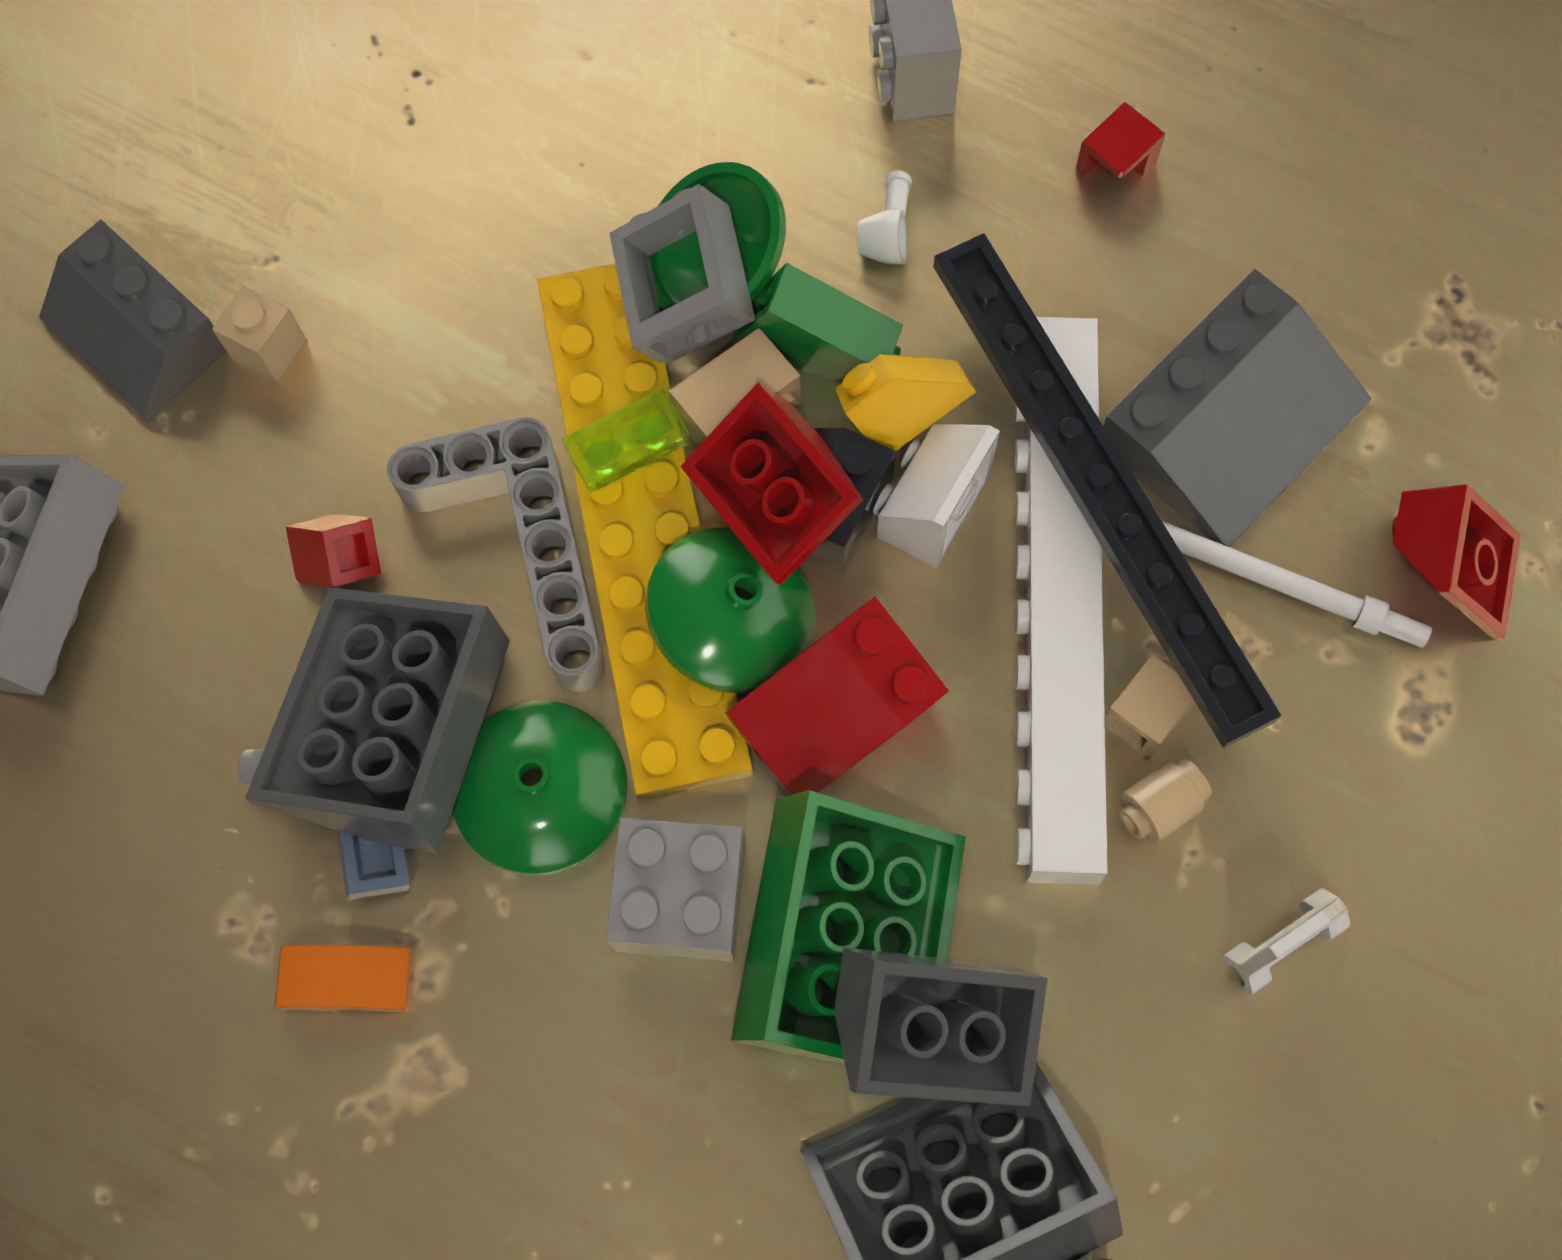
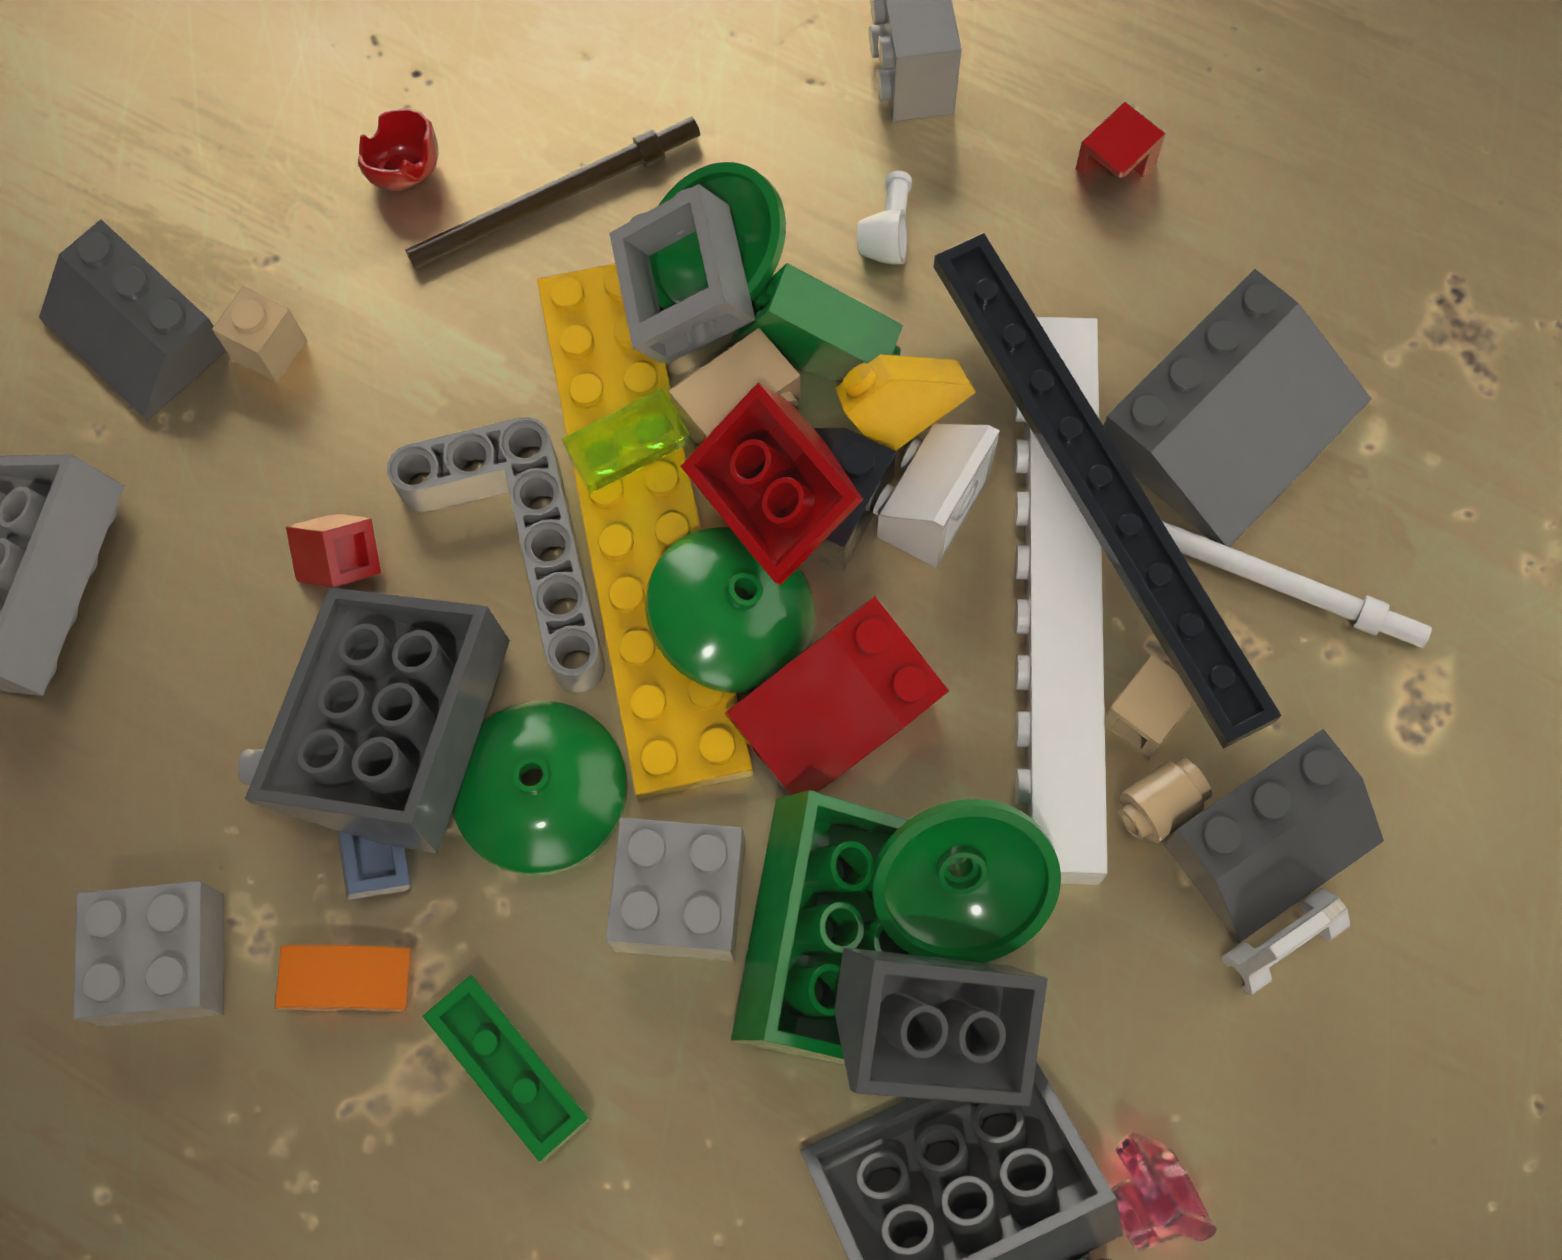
red slope [1392,484,1521,640] -> none
none -> light grey brick [73,881,224,1027]
none -> red hair [358,108,439,192]
none -> dark brown bar [405,116,701,269]
none -> green plate [422,975,591,1163]
none -> green dish [872,799,1061,963]
none -> clear pink piece [1111,1132,1217,1253]
none -> dark grey slope [1164,729,1384,944]

